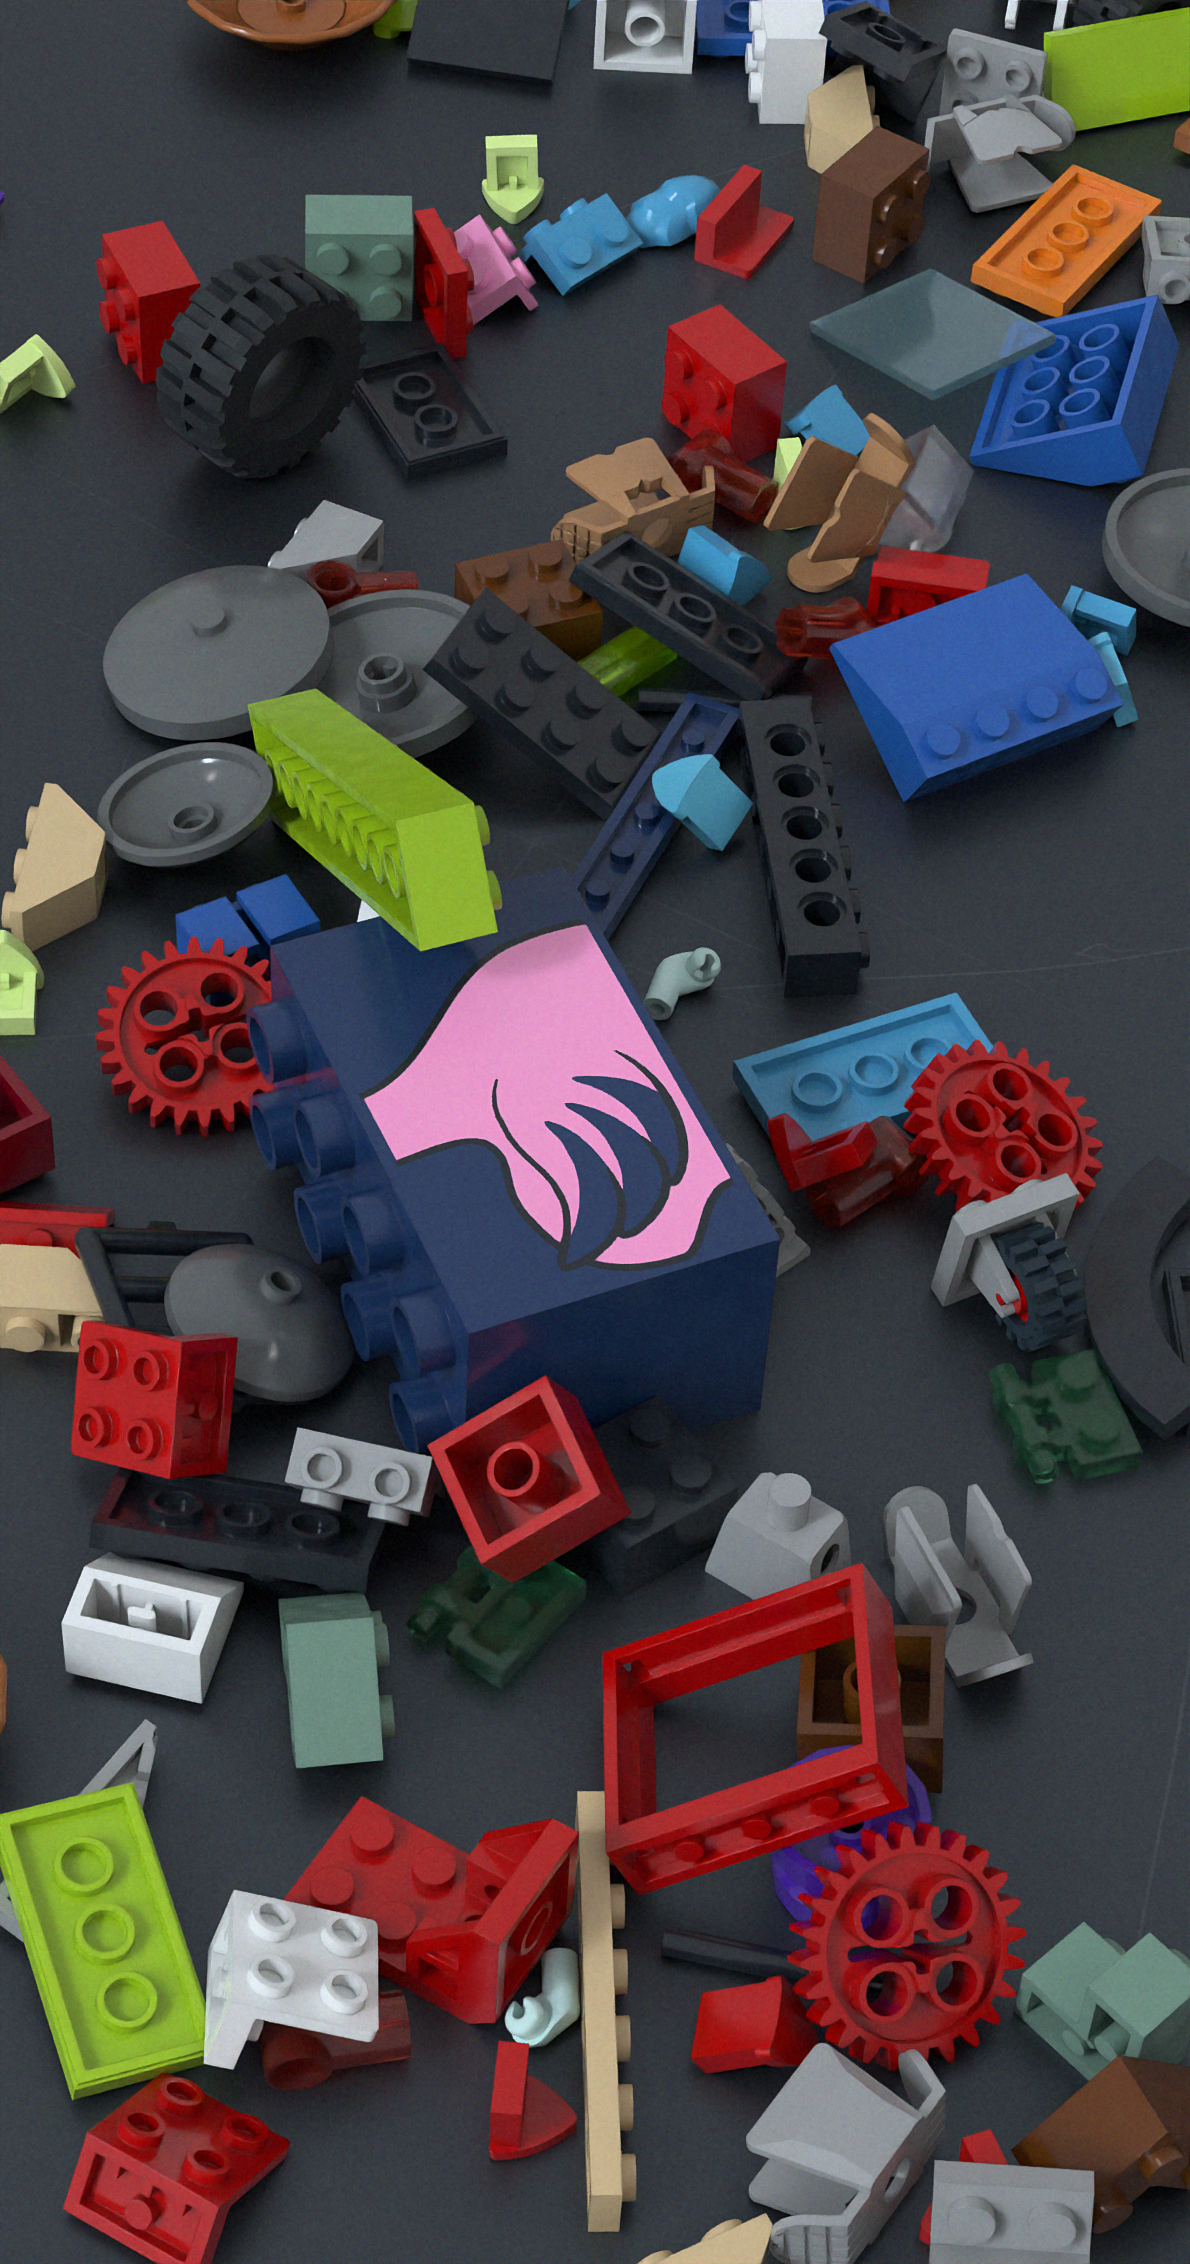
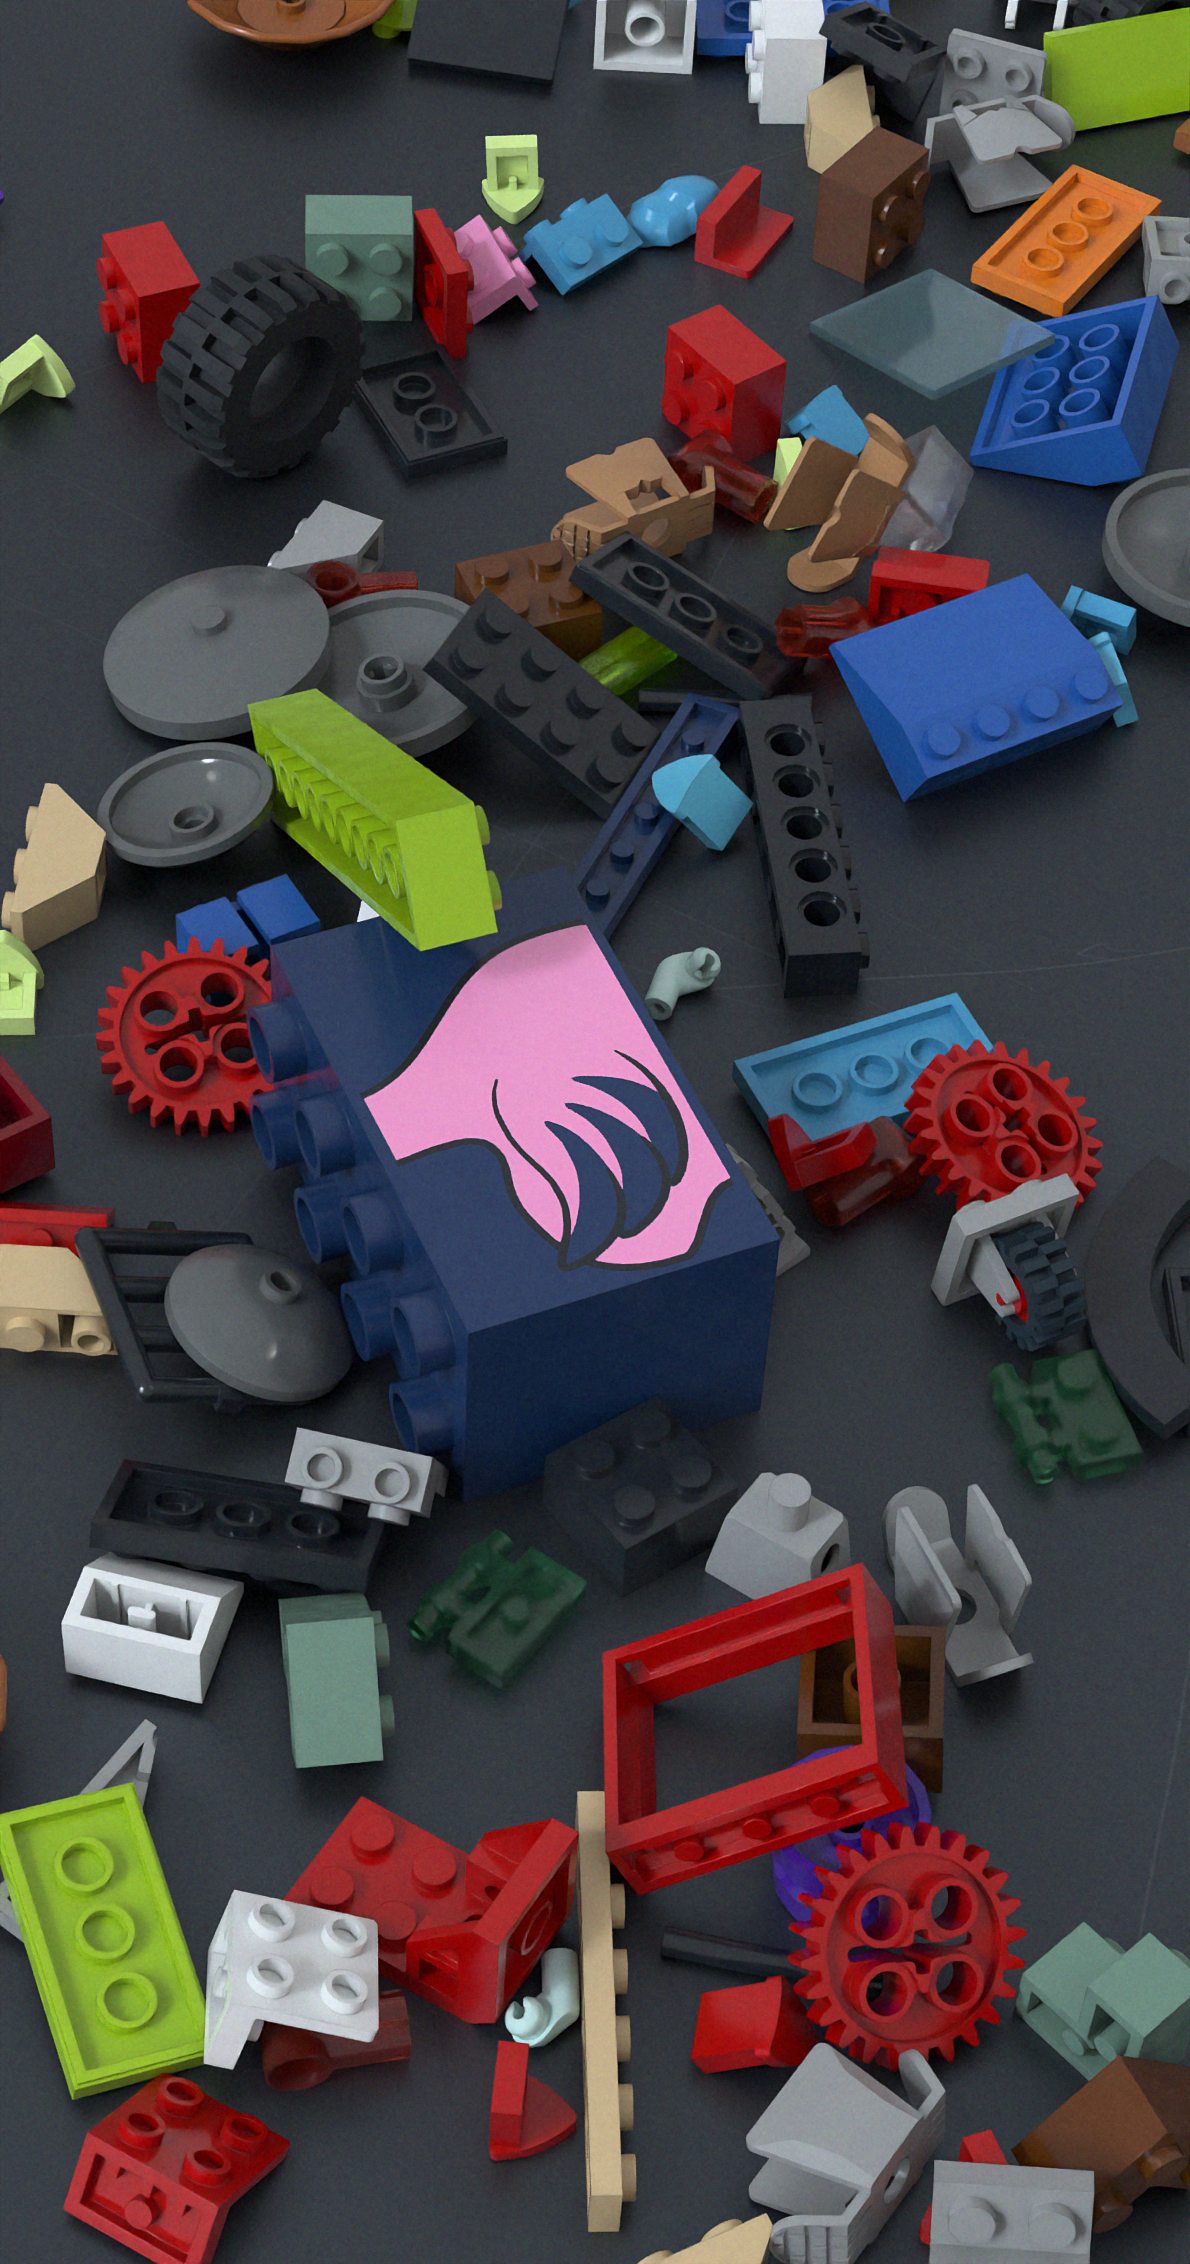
red bracket [71,1320,238,1479] -> none
red brick [427,1375,632,1583] -> none
dark azure tile [677,525,771,605] -> none

